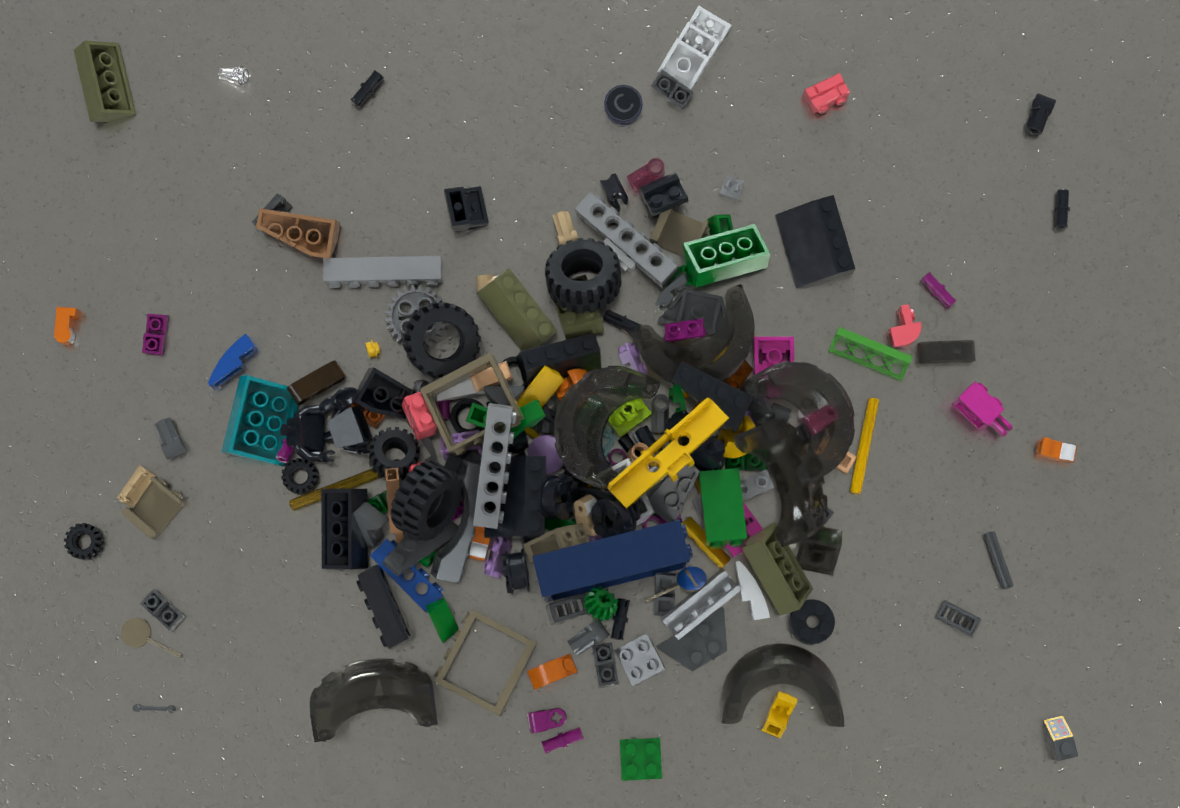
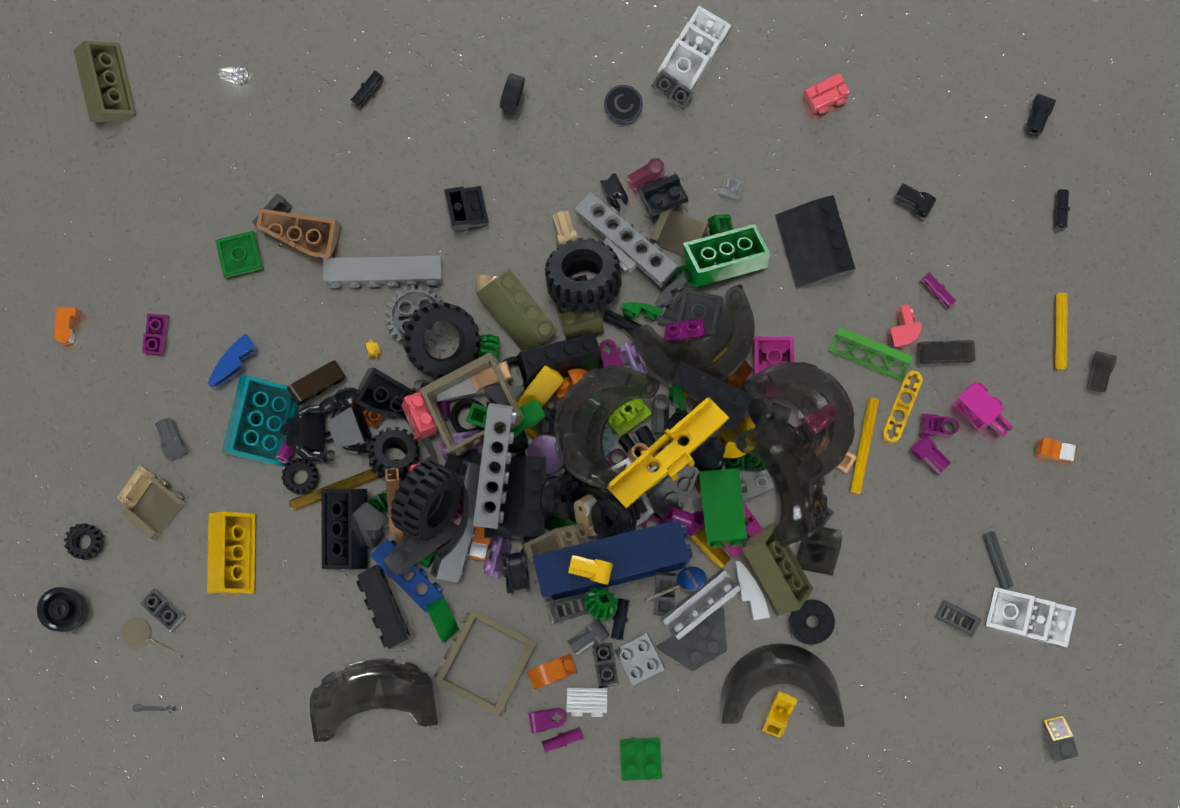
none -> black wheel [37,587,86,632]
none -> yellow slope [207,512,256,594]
none -> green plate [215,231,263,278]
none -> green gear [476,334,500,360]
none -> black tyre [500,73,525,113]
none -> white brick [567,688,608,717]
none -> yellow piece [568,555,613,585]
none -> magenta piece [599,339,625,379]
none -> green slope [620,302,663,320]
none -> magenta piece [665,506,705,536]
none -> yellow beam [882,370,923,443]
none -> black piece [894,183,936,217]
none -> magenta piece [910,435,951,475]
none -> magenta piece [919,414,959,437]
none -> white slope [986,587,1077,648]
none -> yellow axle [1055,293,1068,370]
none -> clear smoke piece [1088,351,1117,392]

